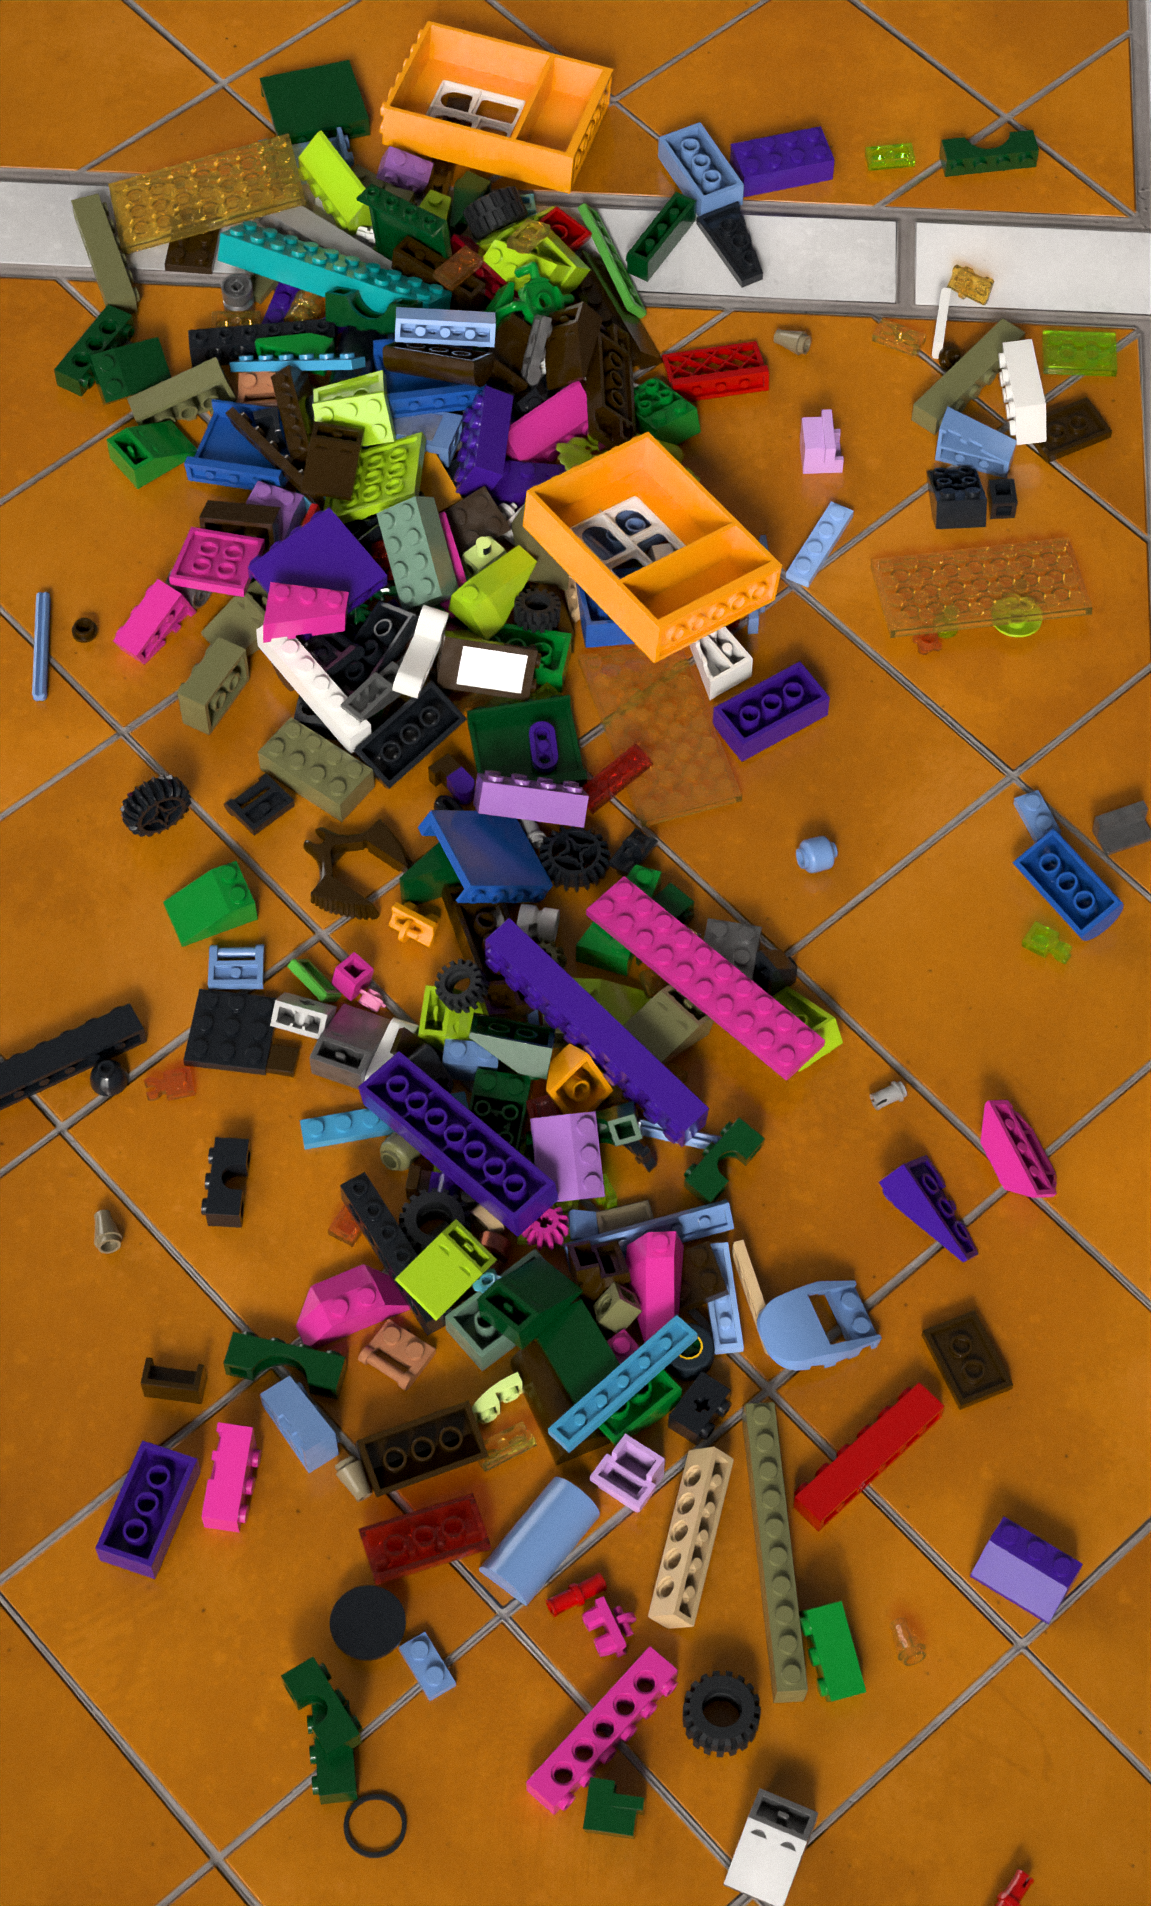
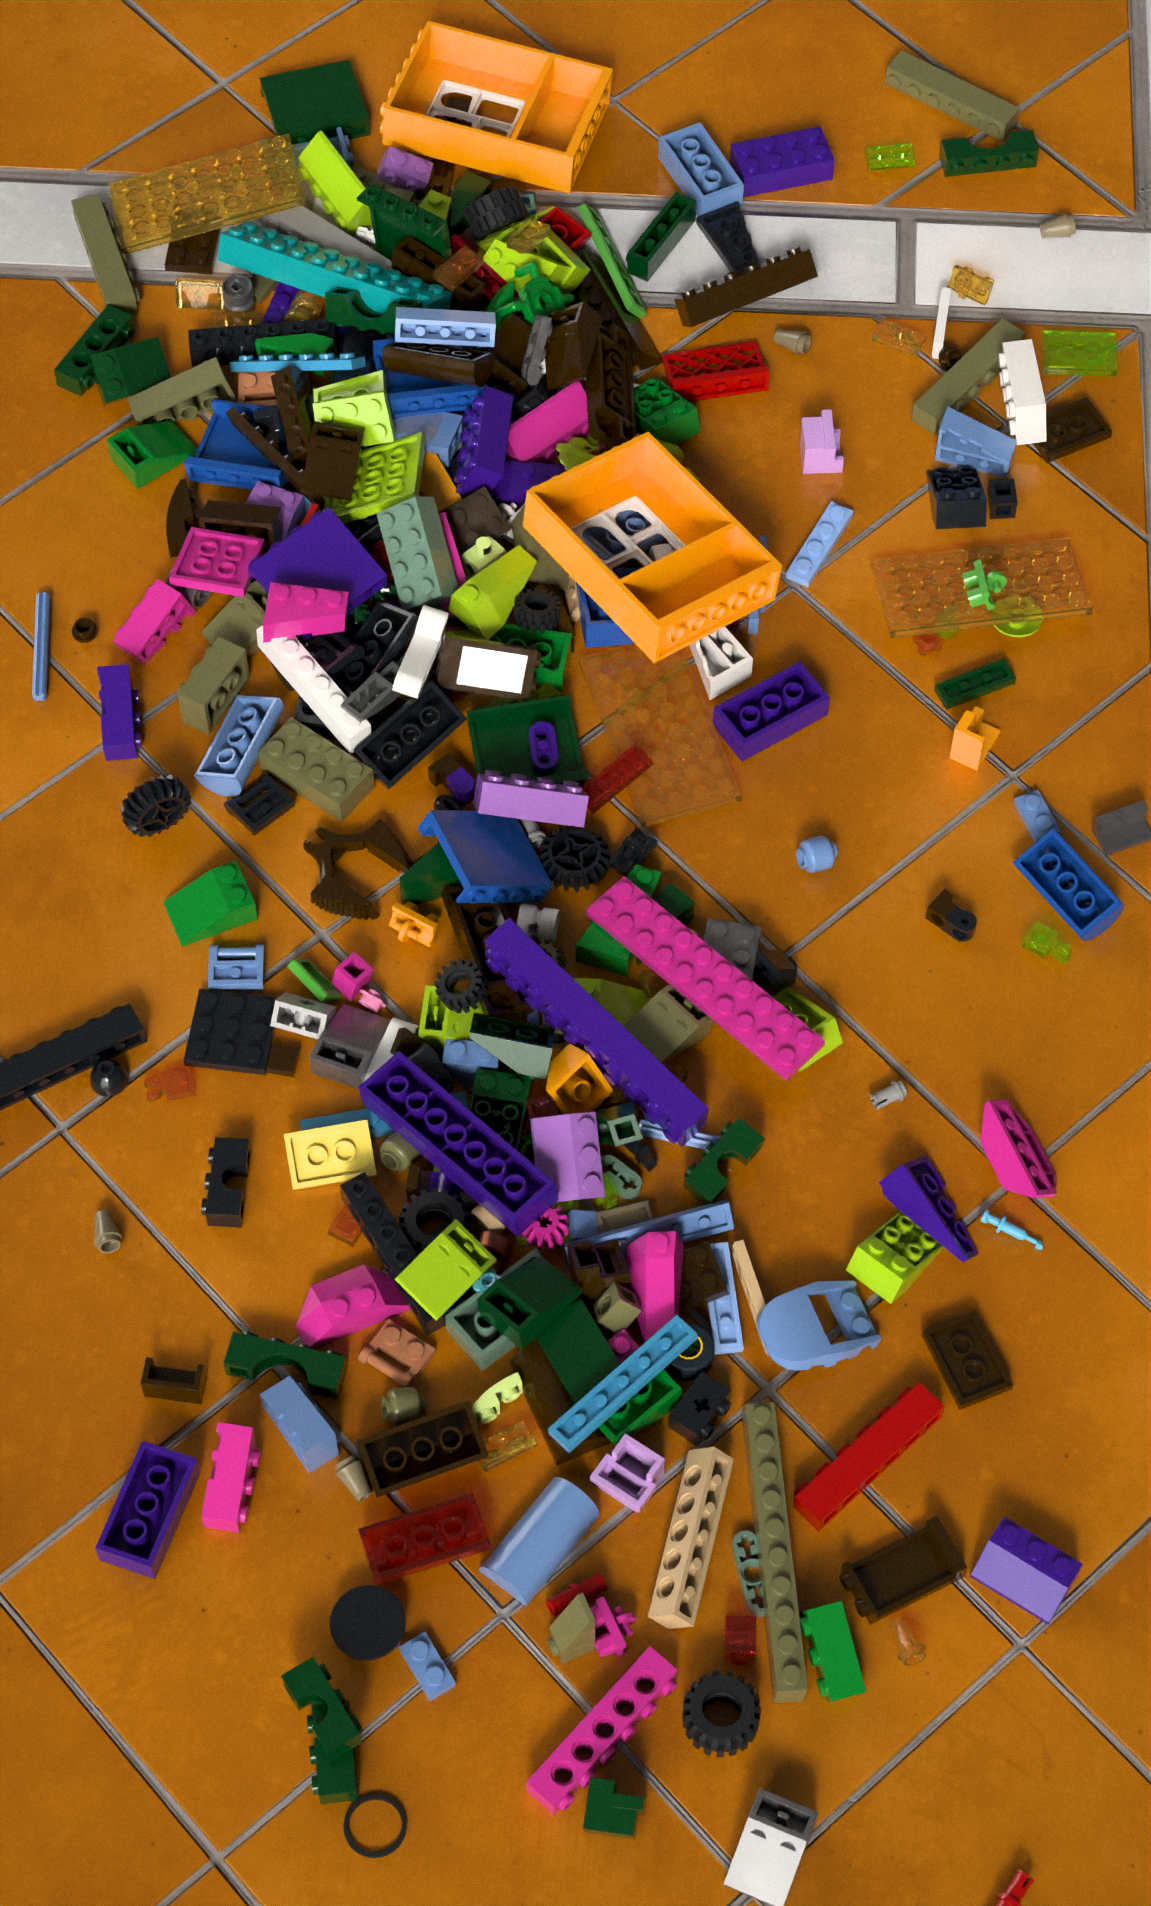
none -> dark purple wedge [97,664,142,761]
none -> dark brown slope [166,478,199,558]
none -> clear yellow slope [175,278,224,311]
none -> medium blue brick [194,695,284,797]
none -> light yellow plate [284,1120,377,1190]
none -> olive head [381,1387,426,1426]
none -> olive slope [546,1593,596,1664]
none -> sand green beam [601,1155,642,1200]
none -> dark brown brick [674,246,818,327]
none -> clear red brick [724,1615,756,1665]
none -> sand green beam [732,1531,765,1617]
none -> dark brown panel [839,1516,967,1625]
none -> lime slope [846,1211,944,1304]
none -> olive brick [885,50,1020,141]
none -> leg [925,889,977,942]
none -> dark green plate [934,659,1016,710]
none -> light orange panel [949,706,1000,771]
none -> bright green hips [962,559,1007,611]
none -> medium azure piece [980,1209,1043,1250]
none -> dark tan cone [1040,214,1076,238]

